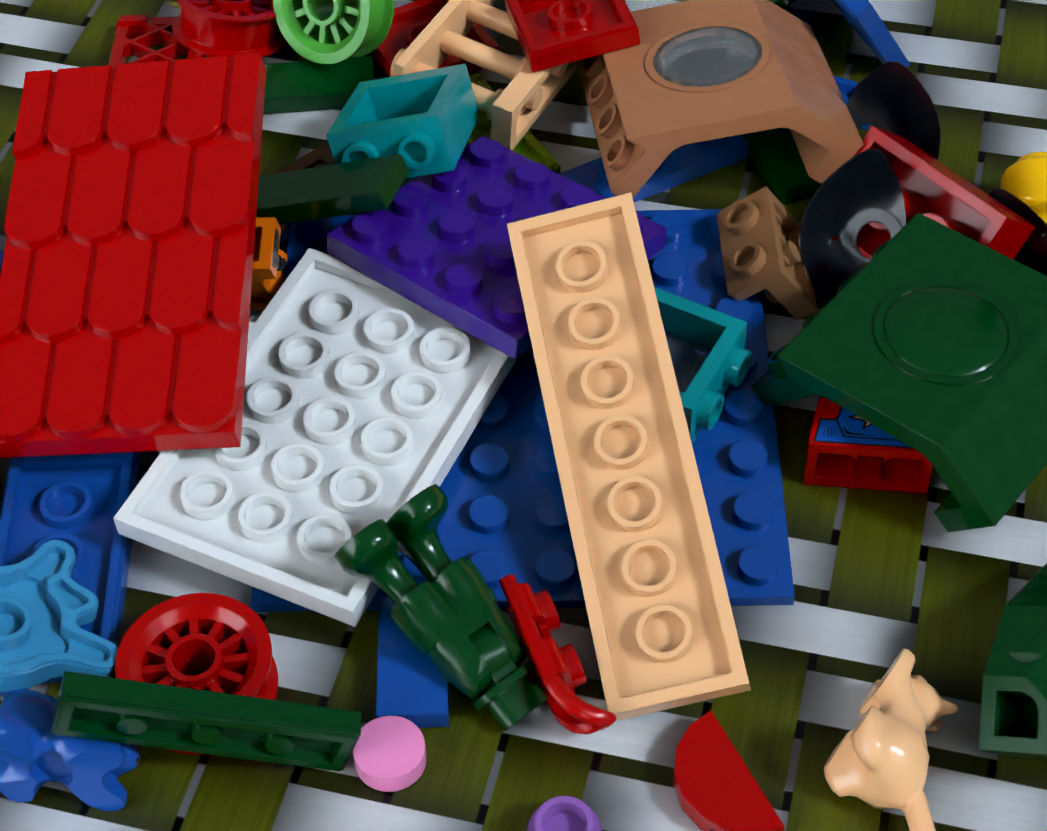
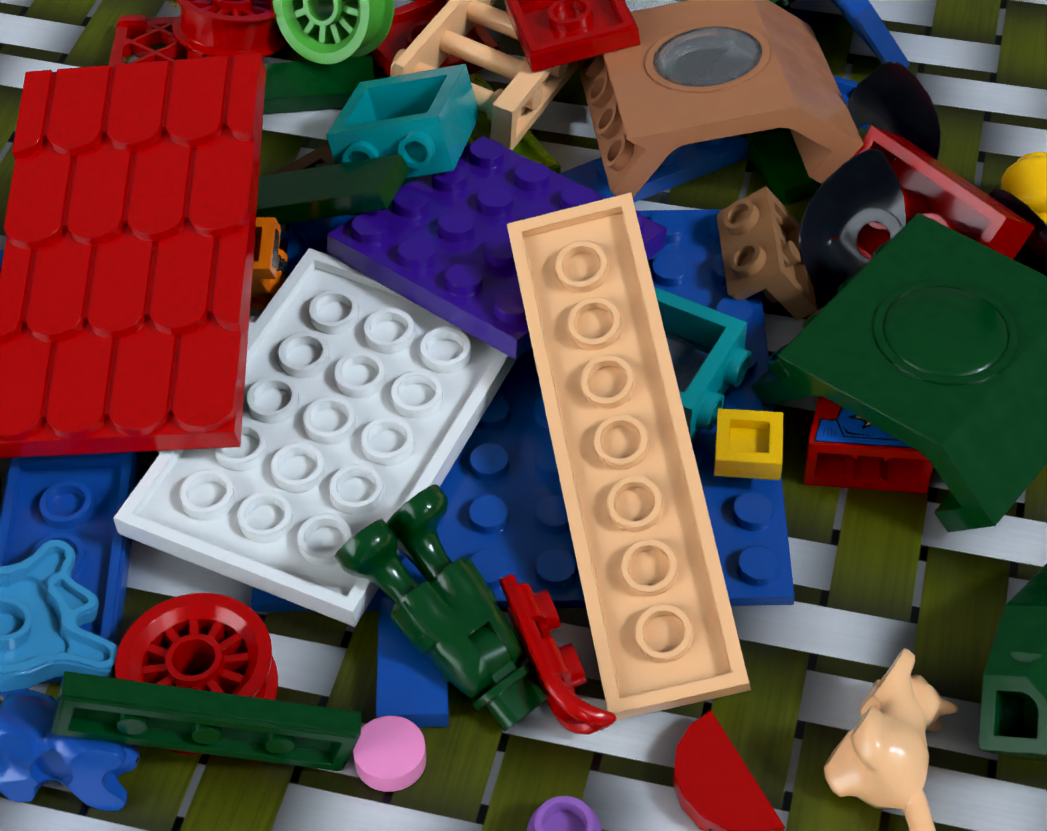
none -> yellow plate [714,408,783,480]

